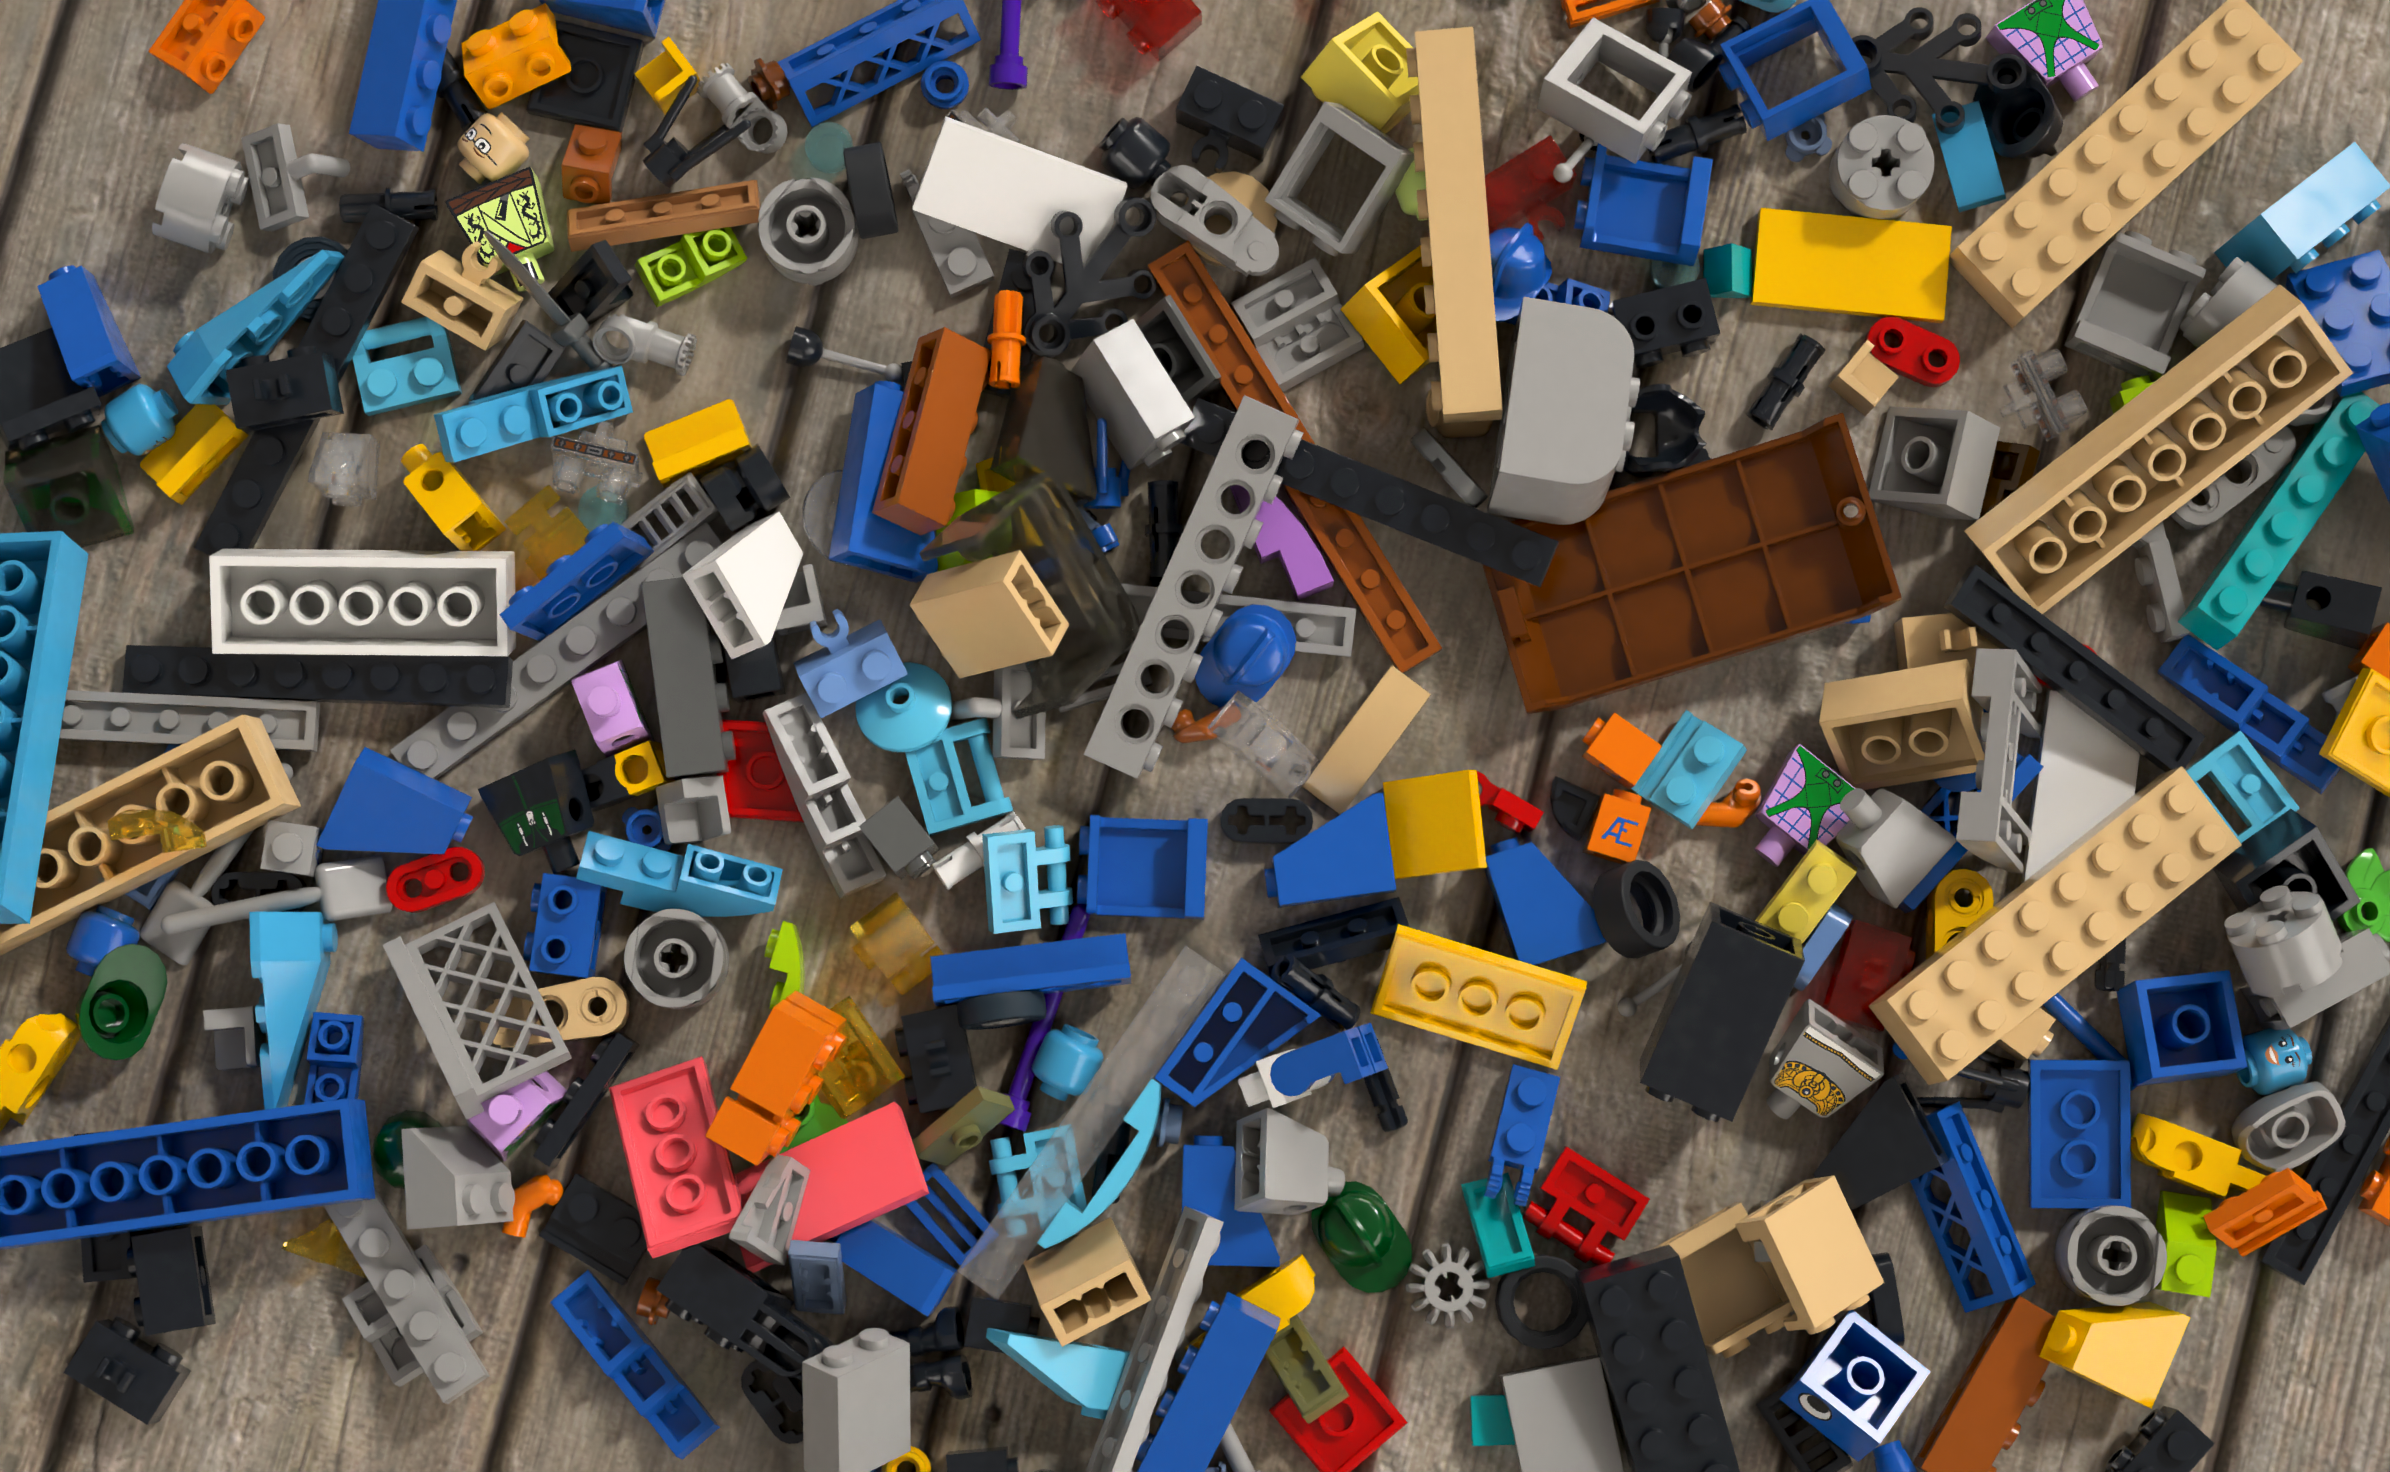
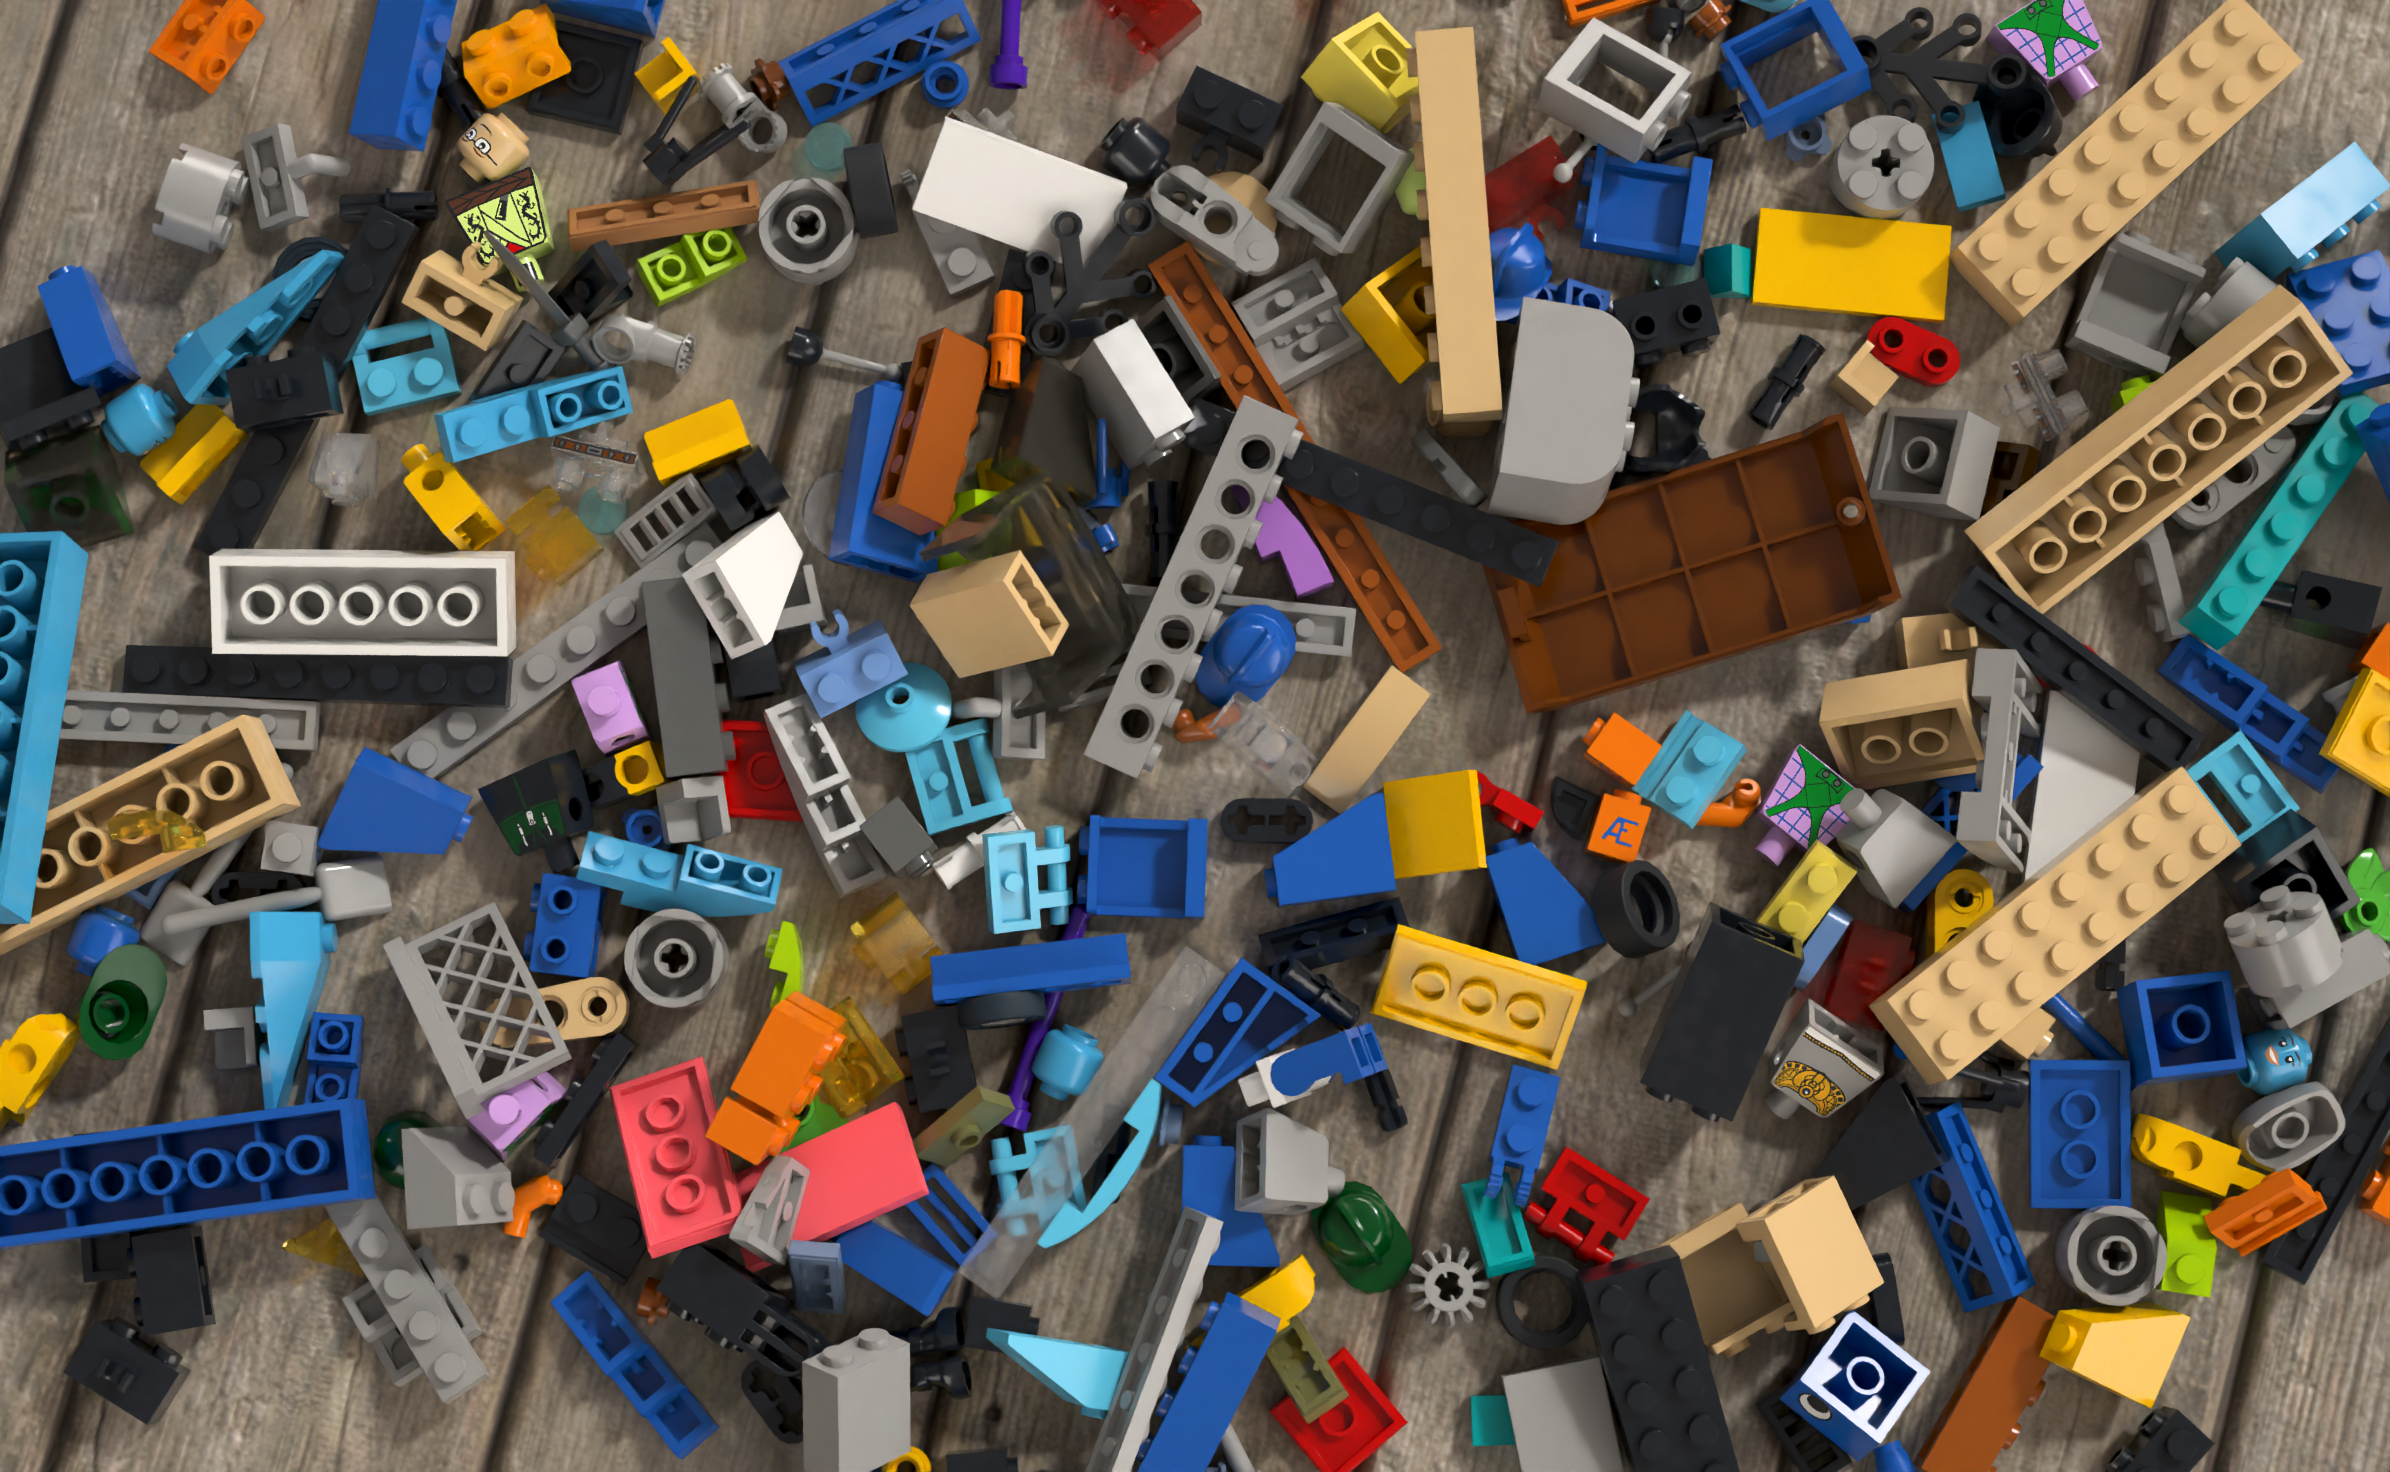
red plate [386,847,485,913] -> none
blue plate [499,522,654,641] -> none
dark orange bracket [561,124,622,204] -> none
tan brick [1023,1217,1151,1347] -> none
black bar [1668,16,1752,92] -> none

